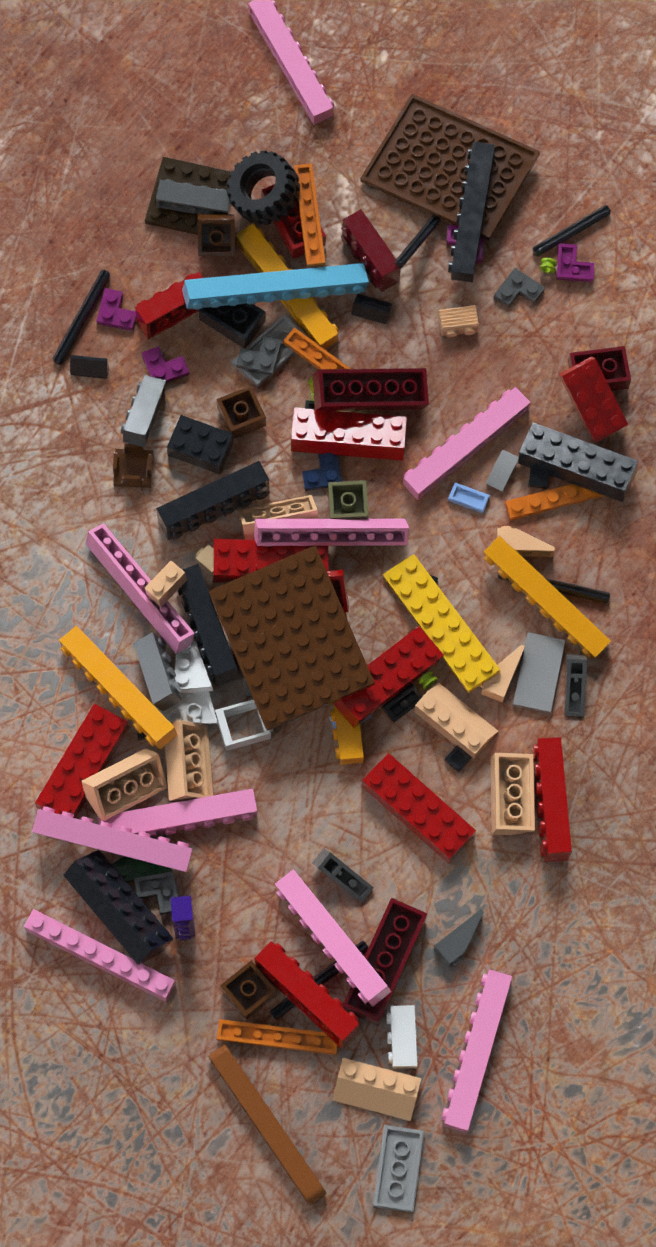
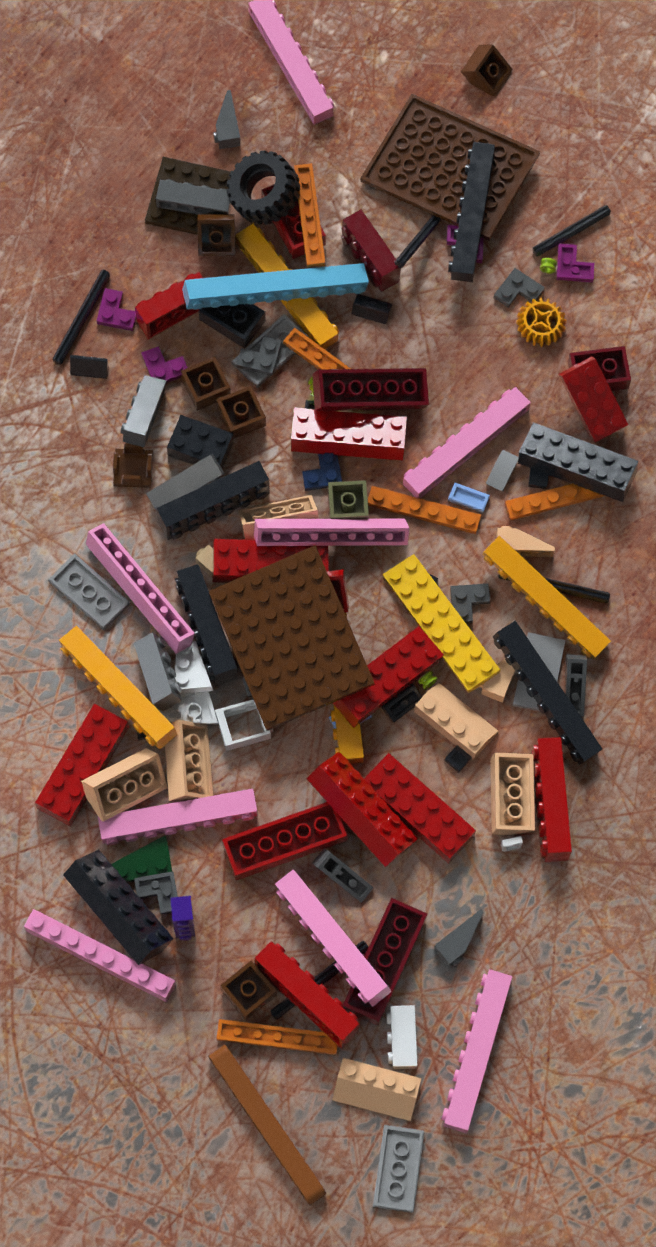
bright pink brick [32,806,192,872] -> none
light nougat brick [145,561,187,607] -> none
light nougat brick [438,305,479,338] -> none
none -> light grey tile [48,553,130,631]
none -> dark grey brick [146,454,225,511]
none -> reddish brown brick [181,357,231,411]
none -> dark grey slope [213,90,241,150]
none -> red brick [222,802,347,881]
none -> red brick [307,752,417,867]
none -> orange plate [368,486,481,534]
none -> dark grey plate [450,583,490,624]
none -> reddish brown slope [461,44,513,96]
none -> black brick [493,620,603,765]
none -> white tile [501,836,523,852]
none -> light orange gear [516,297,566,347]

